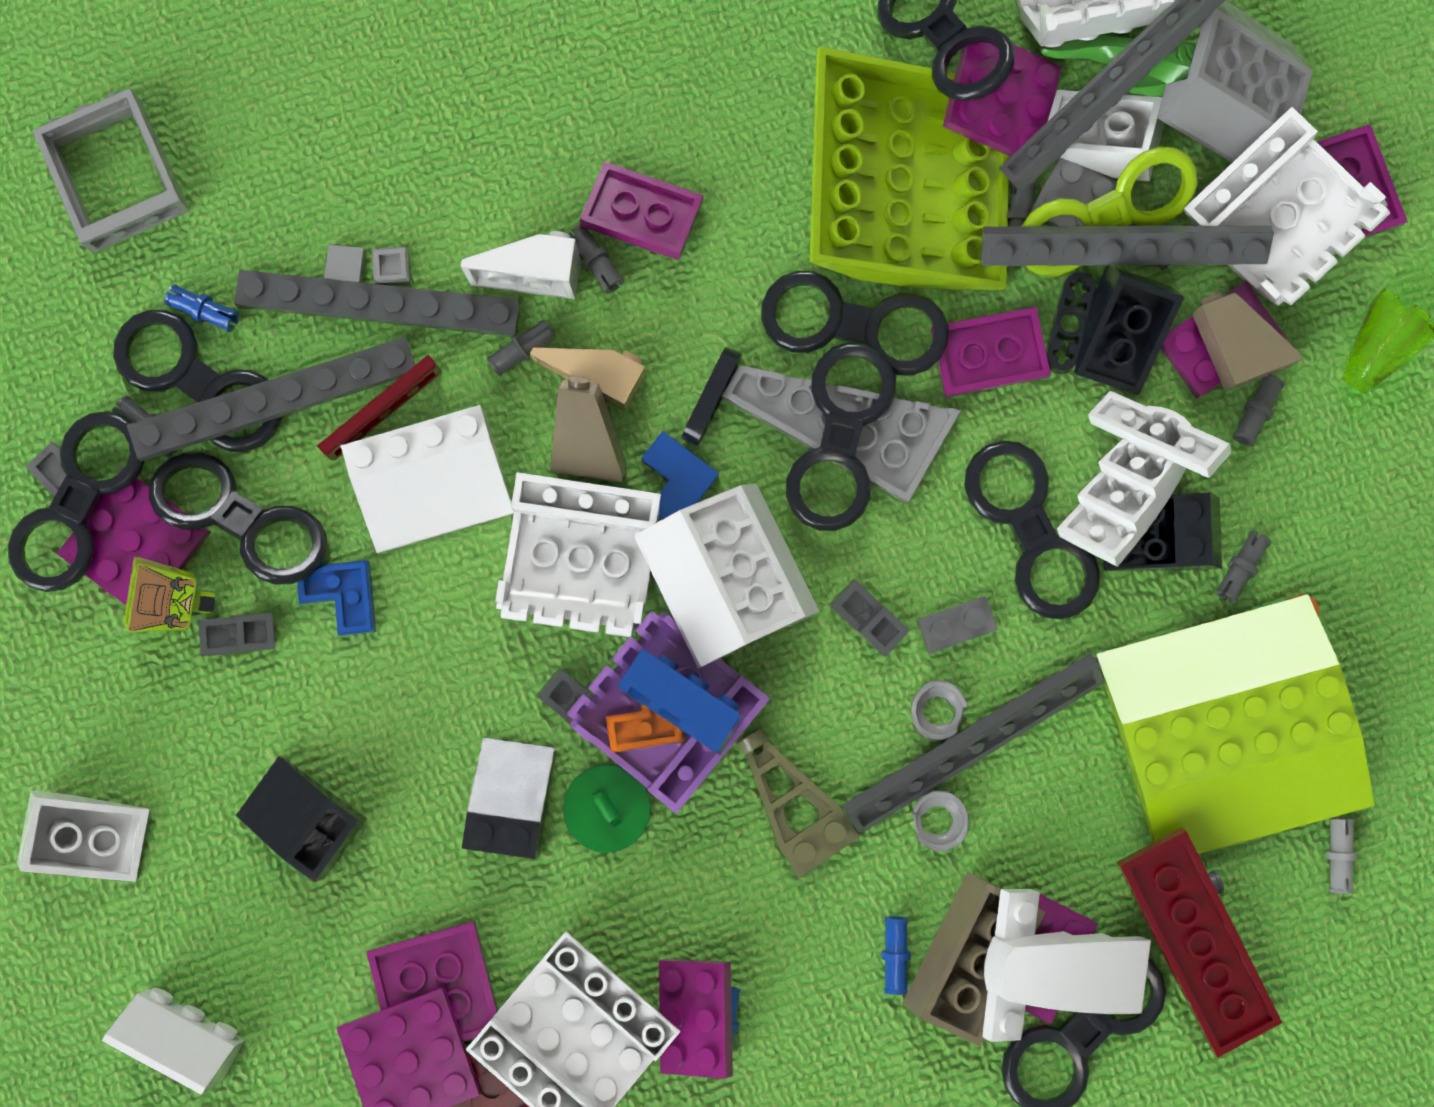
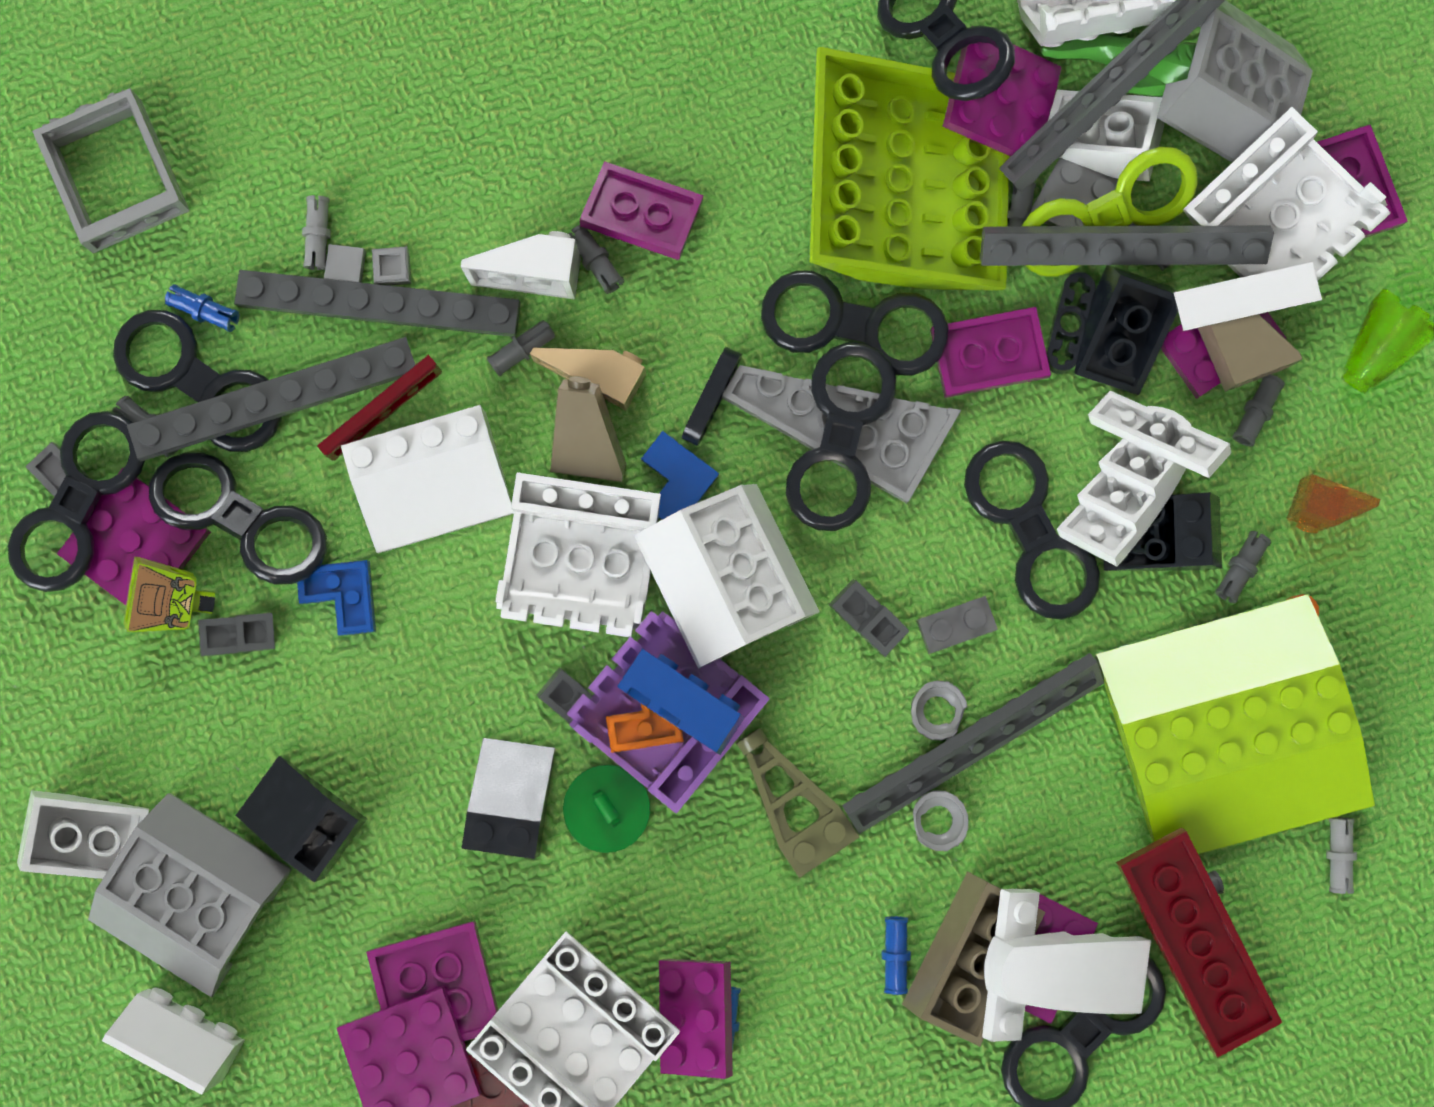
none -> light grey slope [88,793,292,997]
none -> light grey pin [302,195,331,270]
none -> white sticker [1174,262,1322,331]
none -> clear orange slope [1286,474,1381,534]

